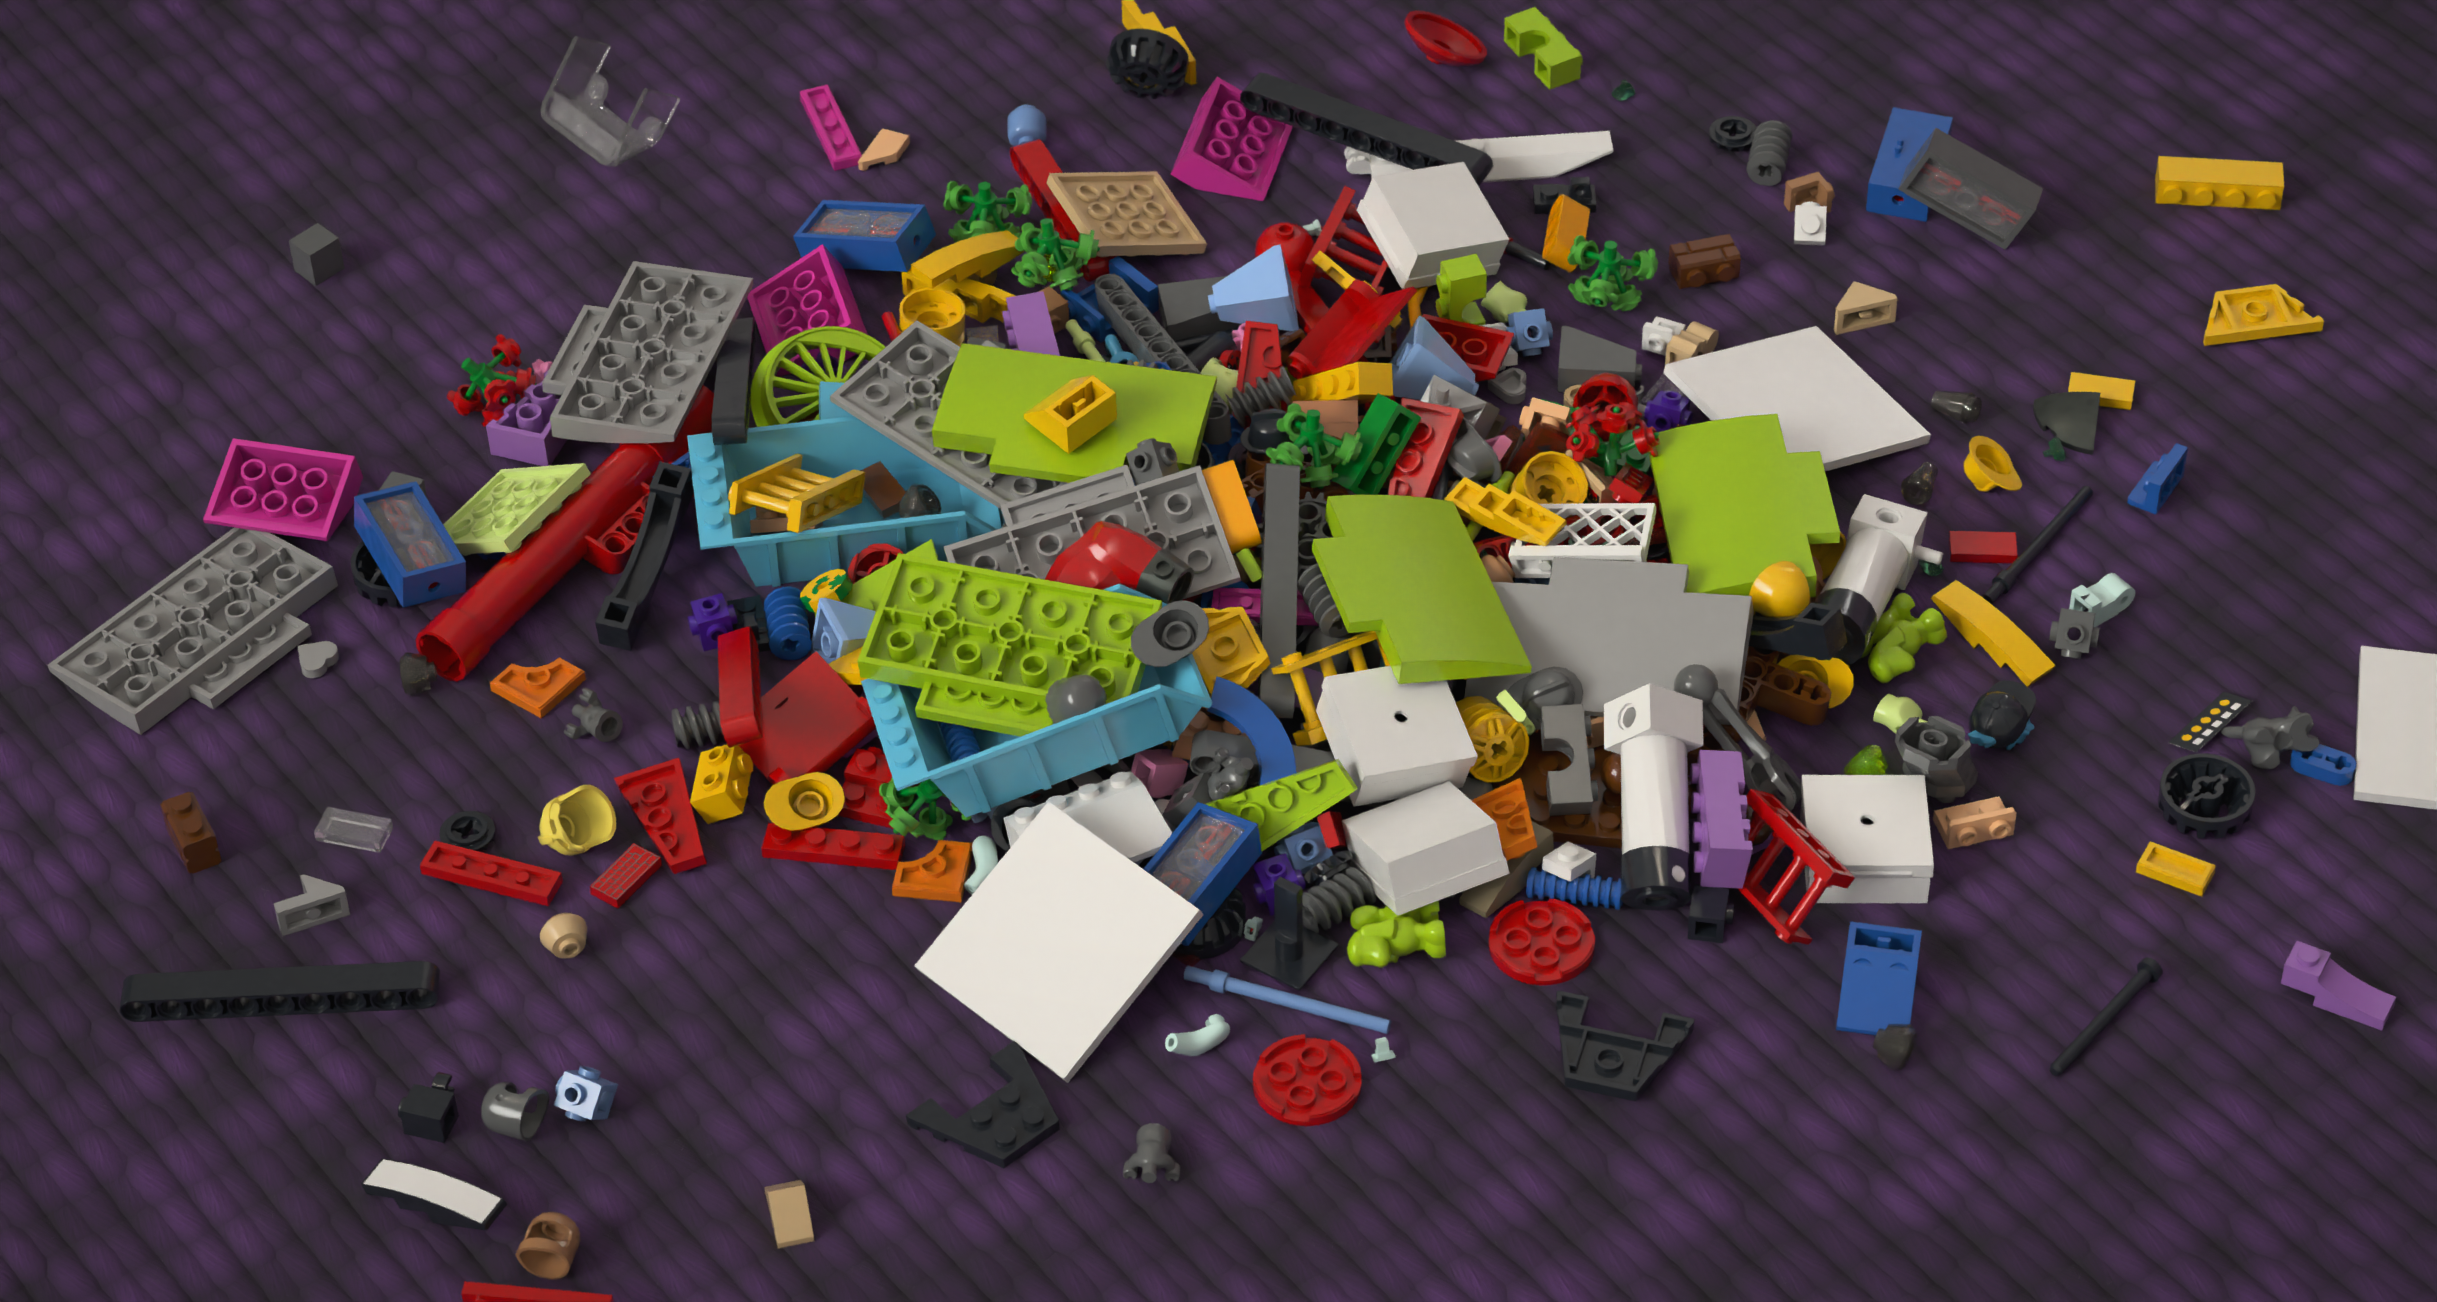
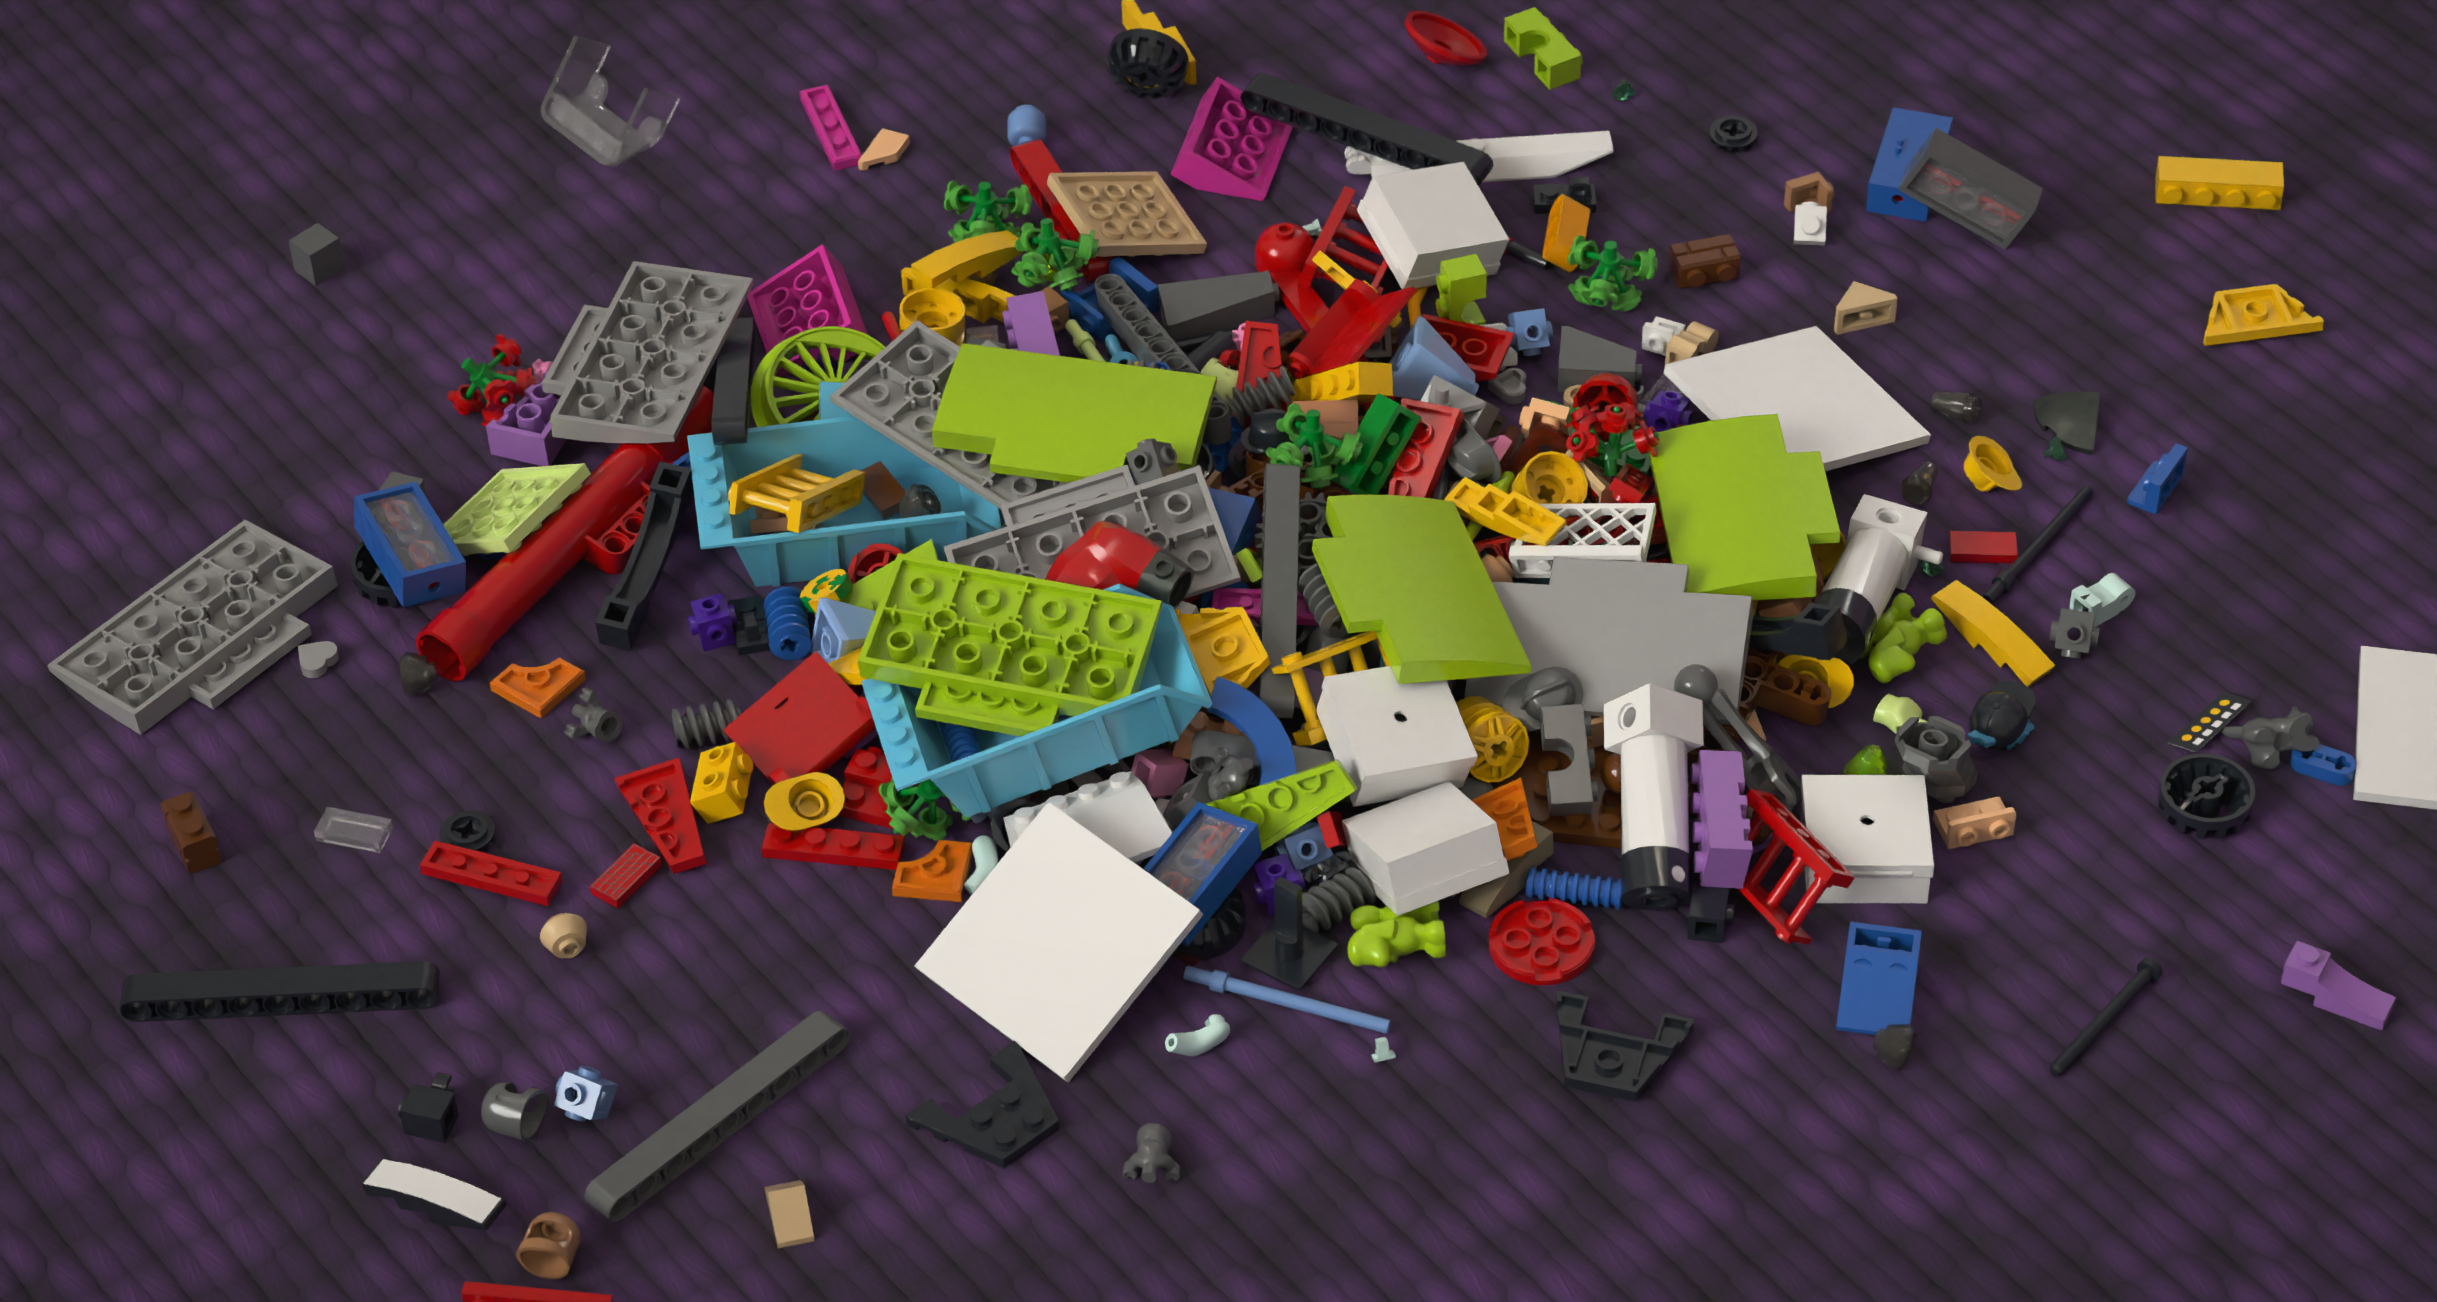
dark pink slope [203,438,363,541] -> none
light grey slope [273,875,350,936] -> none
light yellow helmet [537,785,616,856] -> none
red beam [718,626,763,748] -> none
blue brick [793,200,936,272] -> none
yellow slope [1023,375,1117,454] -> none
dark grey hair [1045,675,1107,723] -> none
dark grey piece [1131,600,1209,667] -> none
light orange beam [1202,460,1262,554] -> none
light blue slope [1208,244,1299,331] -> none
light aqua piece [1244,917,1263,941] -> none
red tile [1253,1034,1362,1126] -> none
yellowish green piece [1481,281,1527,323] -> none
yellowish green piece [1496,690,1536,735] -> none
white bracket [1542,842,1596,882] -> none
dark grey piece [1747,120,1792,186] -> none
yellow helmet [1749,561,1810,617] -> none
yellow tile [2068,372,2135,410] -> none
yellow tile [2136,841,2216,897] -> none
none -> dark grey beam [584,1010,850,1223]

